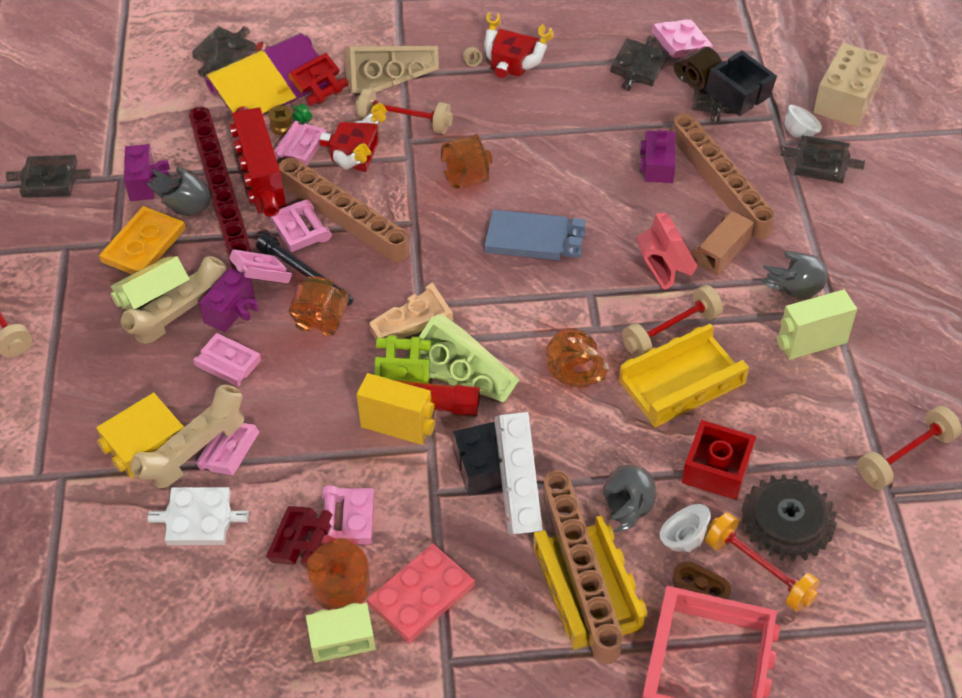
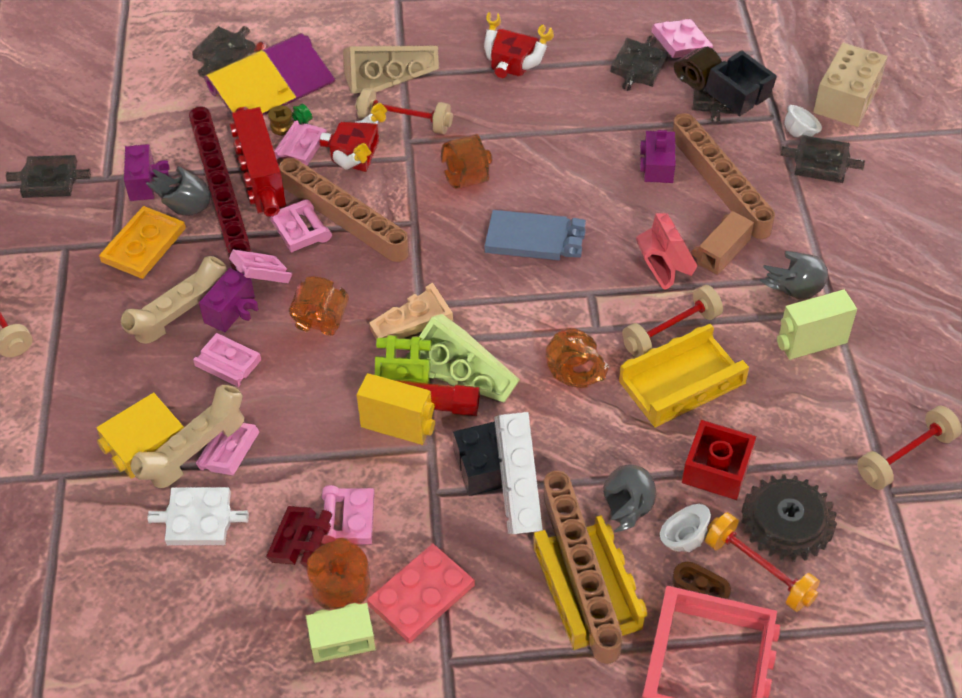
yellowish green brick [110,256,190,309] -> none
black piece [256,232,354,305] -> none
red plate [288,52,348,106] -> none
tan hinge [463,47,483,67] -> none

